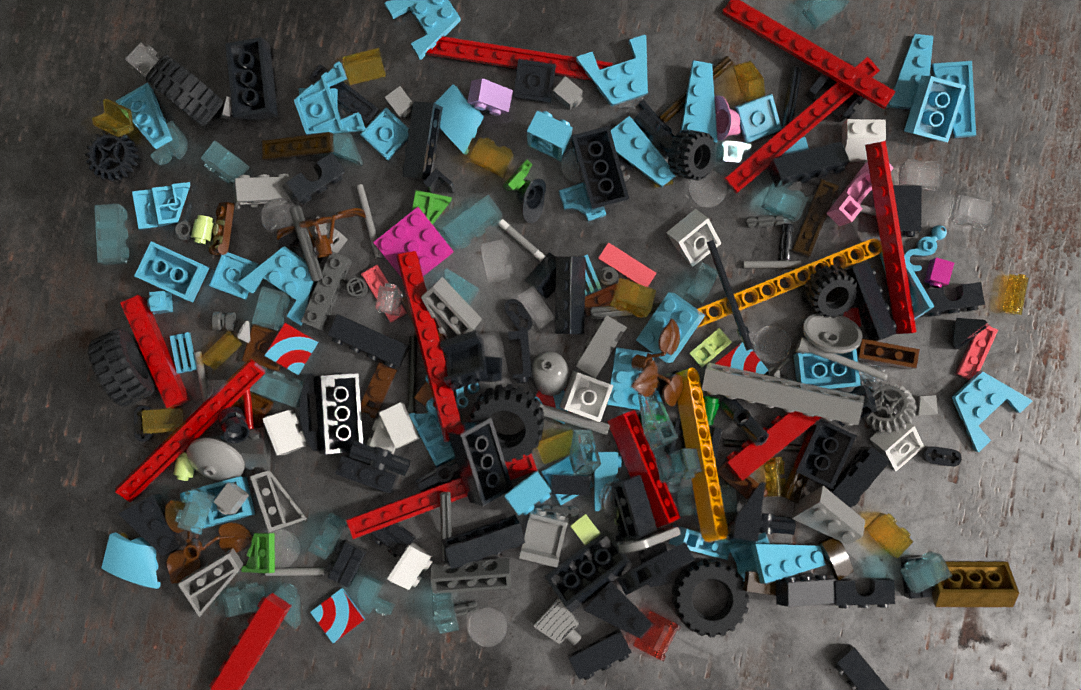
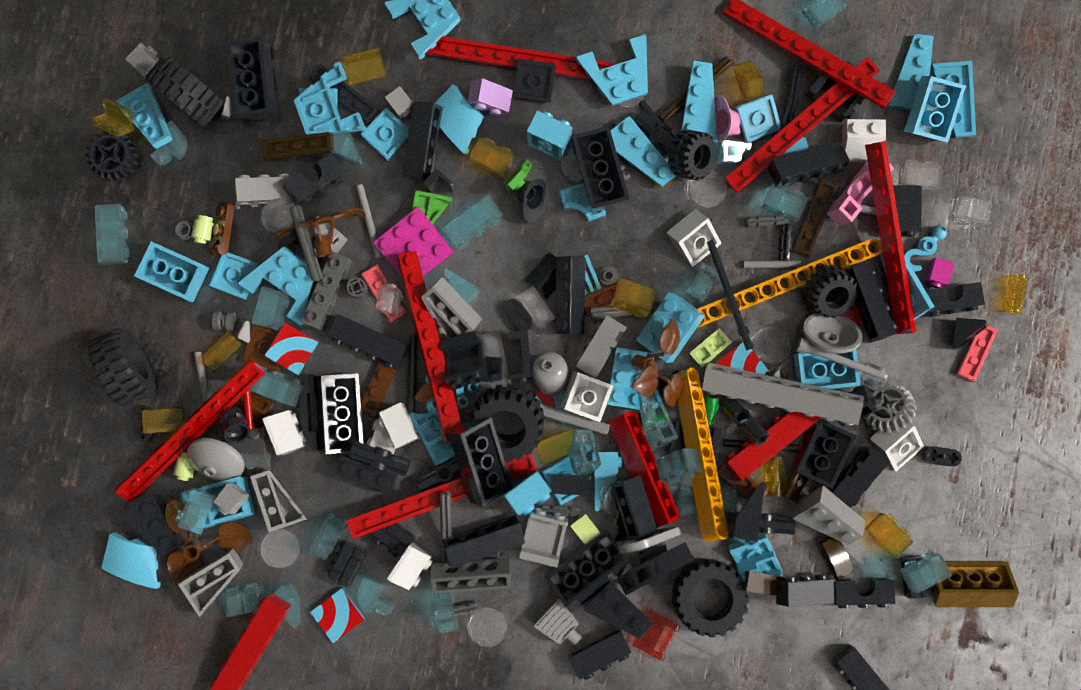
red brick [120,295,191,409] -> none
medium azure slope [132,182,190,230] -> none
medium azure brick [147,291,173,314] -> none
medium azure tile [170,332,197,374] -> none
clear light blue brick [201,141,249,183] -> none
bright green wing [242,533,275,573] -> none
light grey bar [265,567,325,576] -> none
clear brick [480,240,513,284] -> none
light grey bar [498,219,545,262] -> none
light grey brick [553,76,583,110] -> none
coral tile [598,242,656,290] -> none
medium azure slope [669,525,732,560] -> none
medium azure wing [751,544,826,584] -> none
reddish brown brick [856,339,920,370] -> none
light grey slope [916,395,938,416] -> none
medium azure wing [952,371,1032,452] -> none

